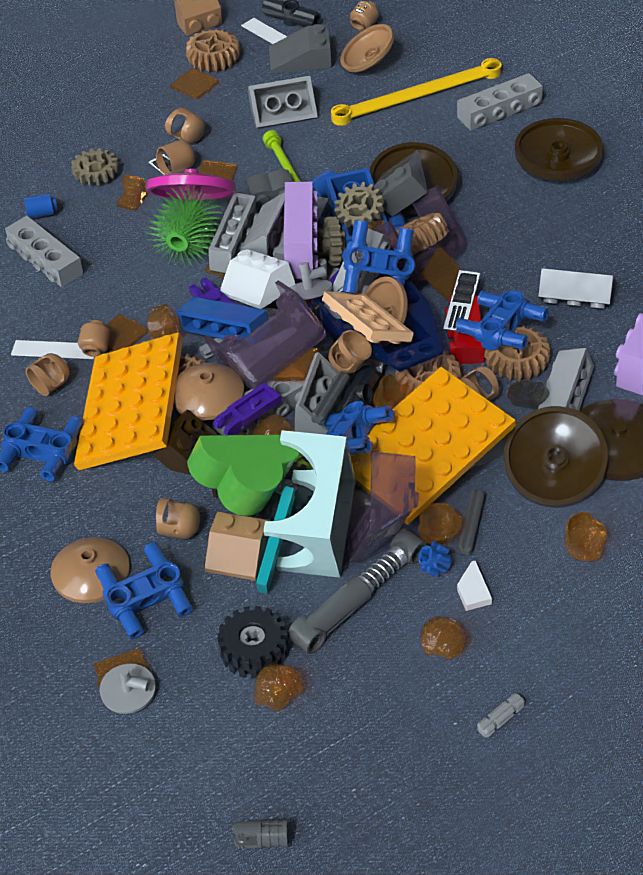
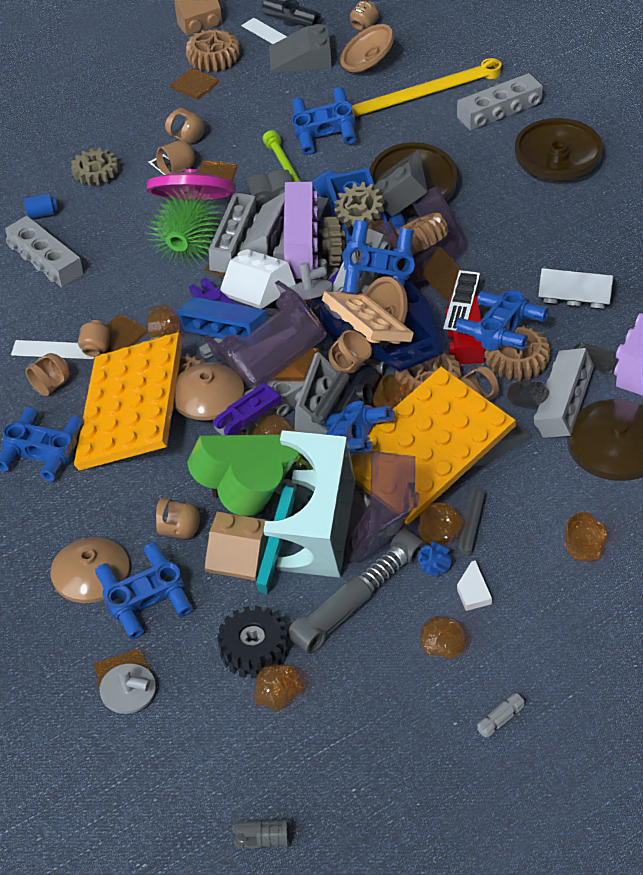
clear orange panel [116,174,147,211] -> none
dark brown slope [152,409,218,475] -> none
light grey slope [247,76,318,128] -> none
dark brown dish [504,406,608,508] -> none
none -> blue piece [292,87,356,155]
none -> clear smoke plate [573,343,619,374]

